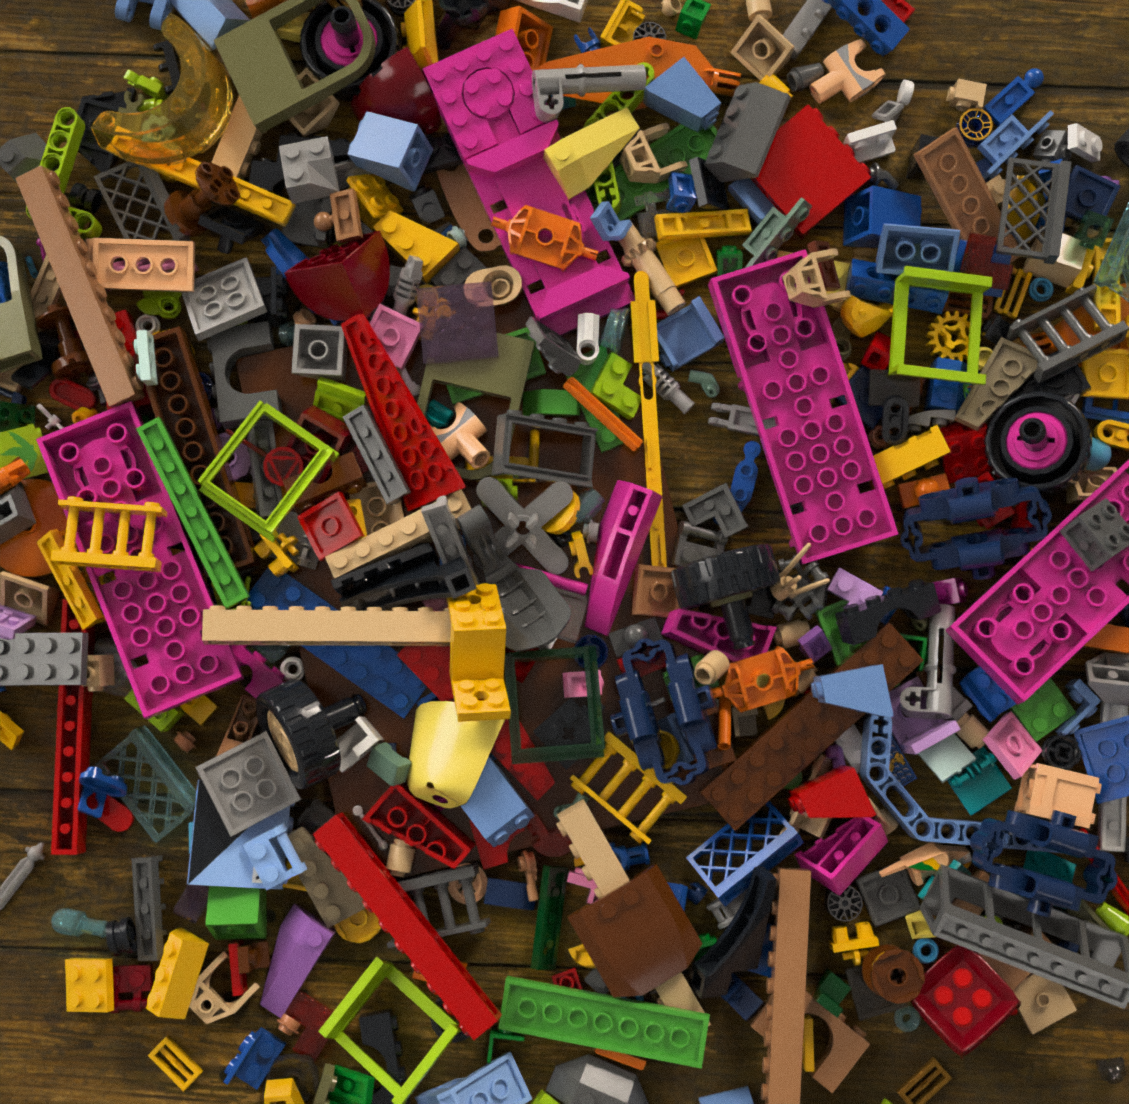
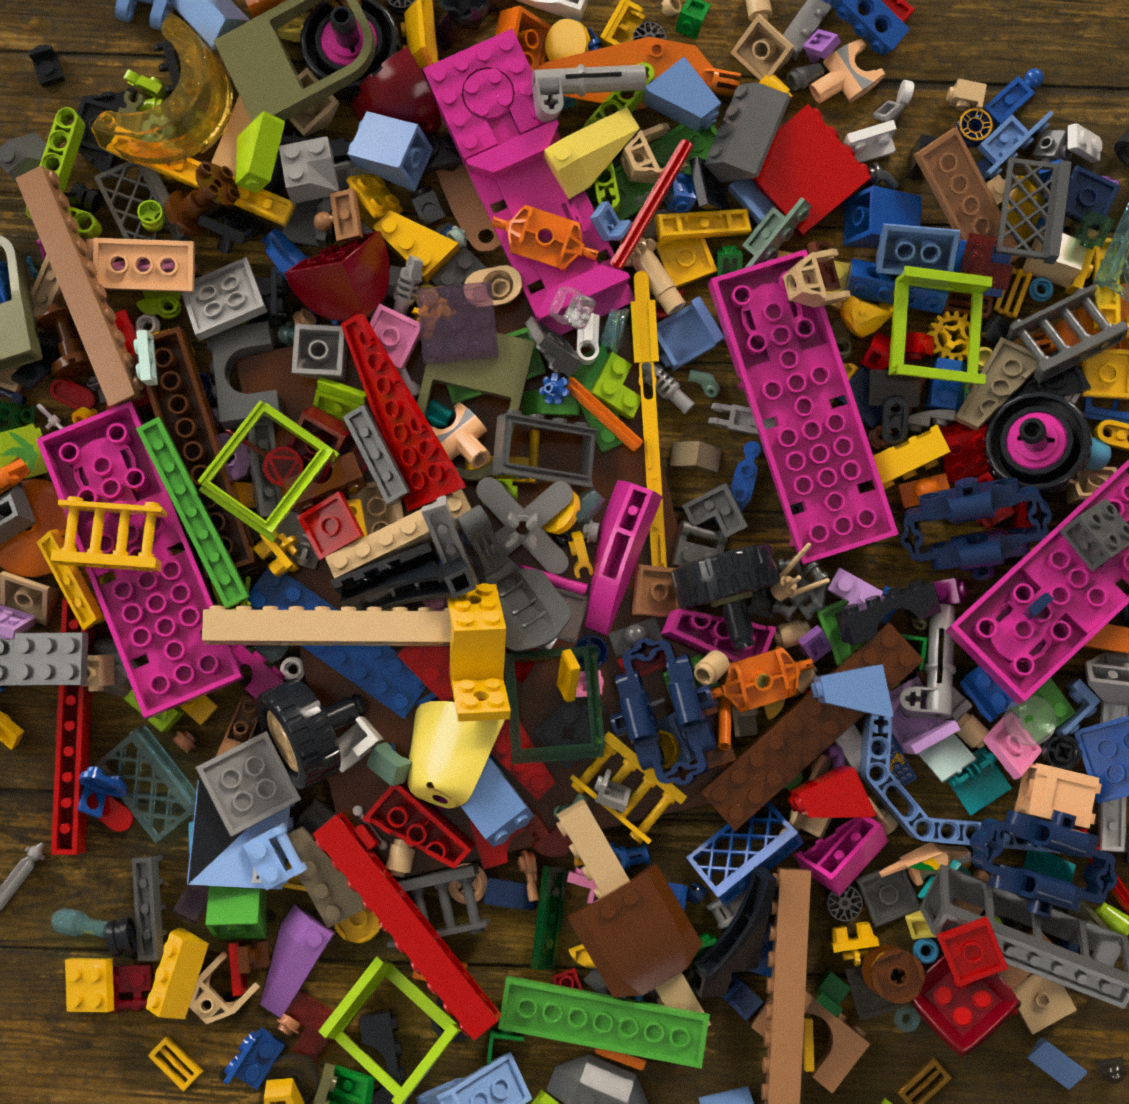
none -> black bracket [28,45,65,87]
none -> lime wheel [137,200,166,232]
none -> lime slope [236,111,285,193]
none -> red tile [353,824,381,850]
none -> blue plant [539,373,570,405]
none -> yellow tile [545,18,590,61]
none -> clear piece [549,286,596,330]
none -> yellow tile [556,649,581,703]
none -> light grey bracket [594,769,631,813]
none -> red axle [610,139,693,270]
none -> dark tan slope [669,441,721,473]
none -> medium lavender bracket [803,29,841,63]
none -> red brick [904,332,934,361]
none -> red tile [936,916,1008,987]
none -> clear dish [1004,695,1057,746]
none -> dark blue tile [1023,592,1054,620]
none -> medium blue slope [1026,1037,1087,1090]

